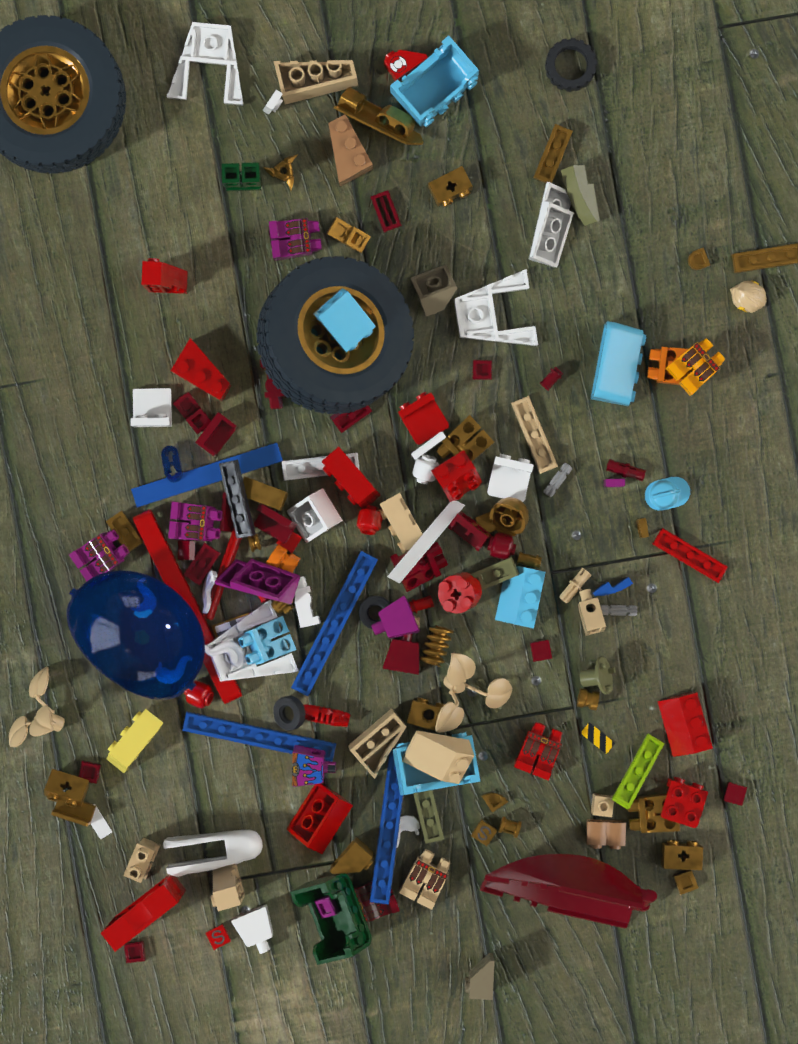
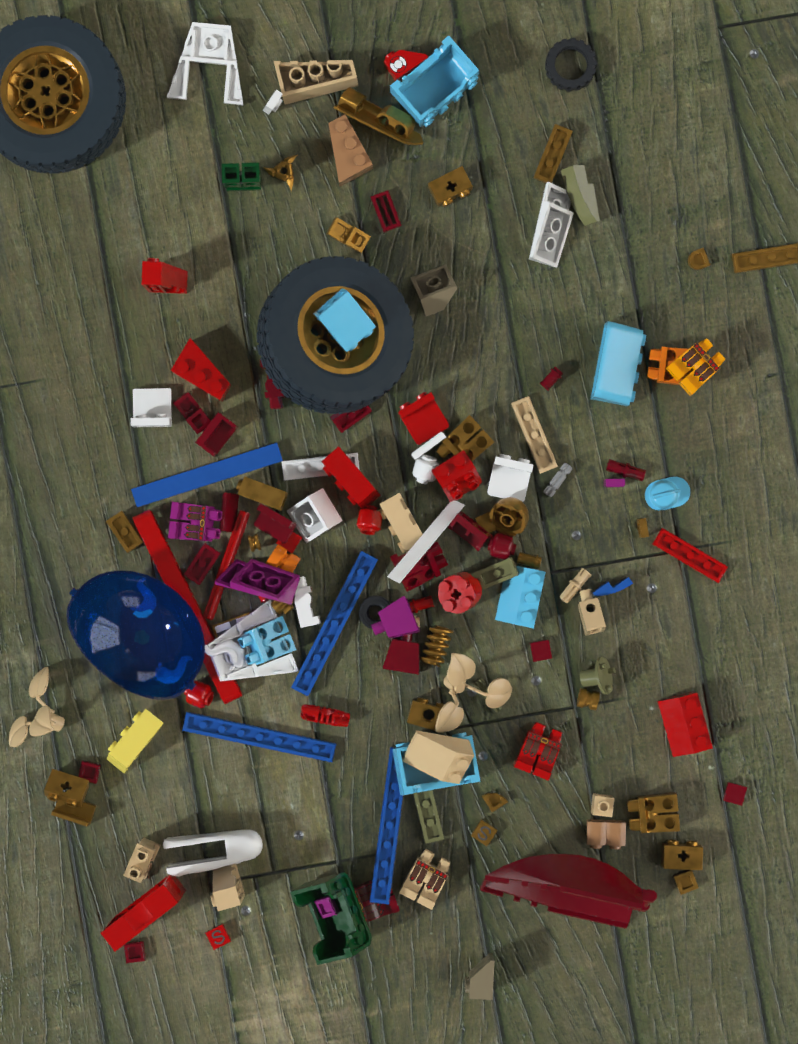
magenta hips [69,530,130,585] -> none
white sticker [91,804,112,839] -> none
clear blue beam [161,446,183,482] -> none
dark red tile [178,541,195,560] -> none
white piece [202,571,217,614] -> none
black tile [219,459,256,538] -> none
white torso [231,904,274,954] -> none
magenta hips [269,218,322,261] -> none
black tyre [273,696,306,731] -> none
red slope [286,783,353,854] -> none
torso [292,745,336,787] -> none
pearl gold slope [330,837,374,874] -> none
tan wedge [348,708,406,779] -> none
white piece [396,815,420,848] -> none
white wing [454,269,538,346] -> none
dark red tile [472,360,492,380] -> none
pearl gold bush [498,816,522,838] -> none
sticker [581,722,615,754] -> none
light grey axle [600,605,637,616] -> none
lime tile [611,733,665,809] -> none
red bracket [661,776,708,828] -> none
tan hair [730,280,767,313] -> none

